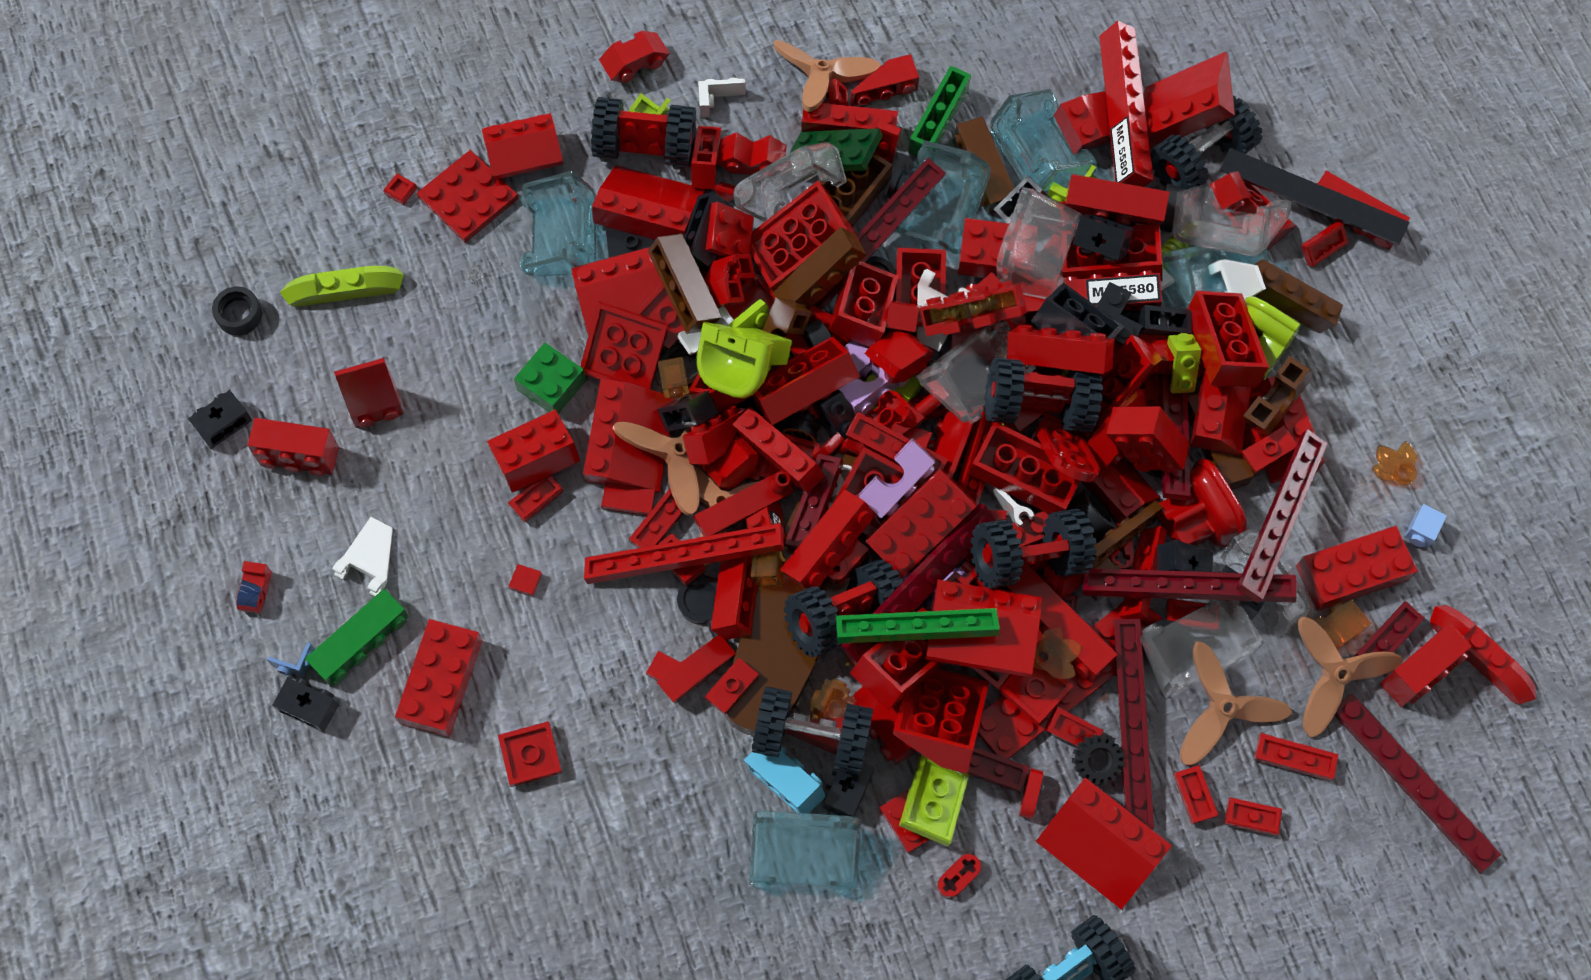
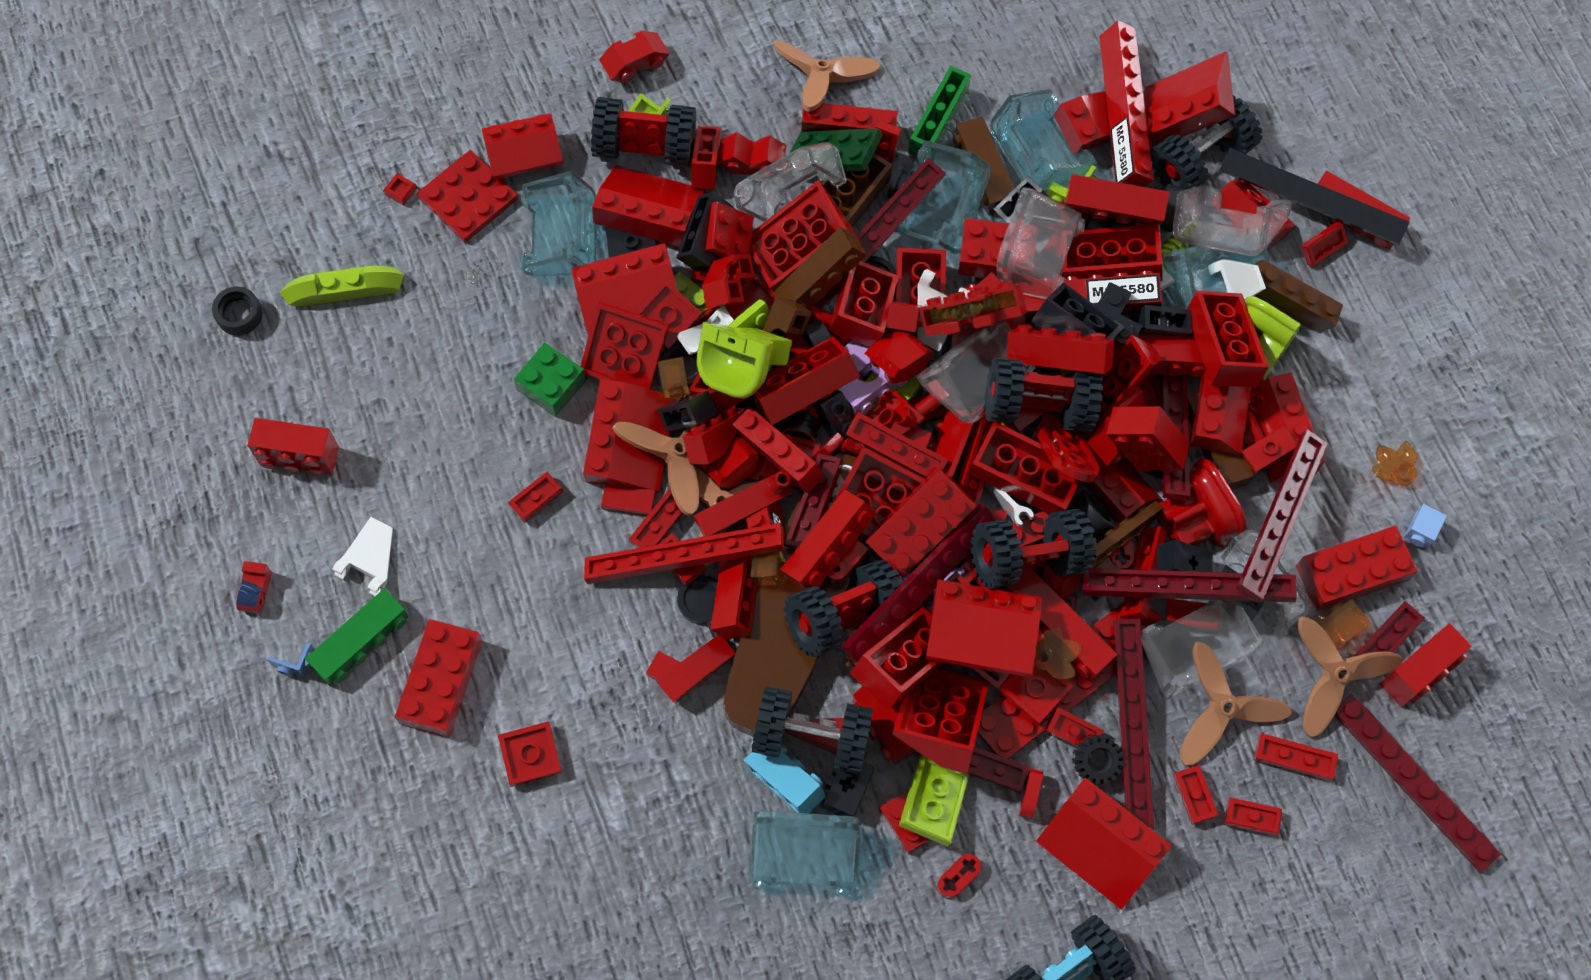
black brick [188,390,253,449] -> none
black brick [272,677,339,733] -> none
red slope [334,358,404,427] -> none
red brick [487,409,581,493] -> none
red tile [508,564,542,597] -> none
brick [648,234,721,334] -> none
white bracket [698,78,746,118] -> none
red plate [705,658,759,715] -> none
red slope [714,182,743,202] -> none
clear orange bracket [810,679,850,719] -> none
red tile [822,79,849,106] -> none
green plate [836,608,1000,644] -> none
red slope [850,54,919,106] -> none
lavender arch [859,438,935,518] -> none
black brick [1073,213,1134,262] -> none
lime bracket [1167,333,1201,393] -> none
red brick [1210,171,1251,211] -> none
reddish brown arch [1244,356,1313,437] -> none
red brick [1430,605,1536,704] -> none

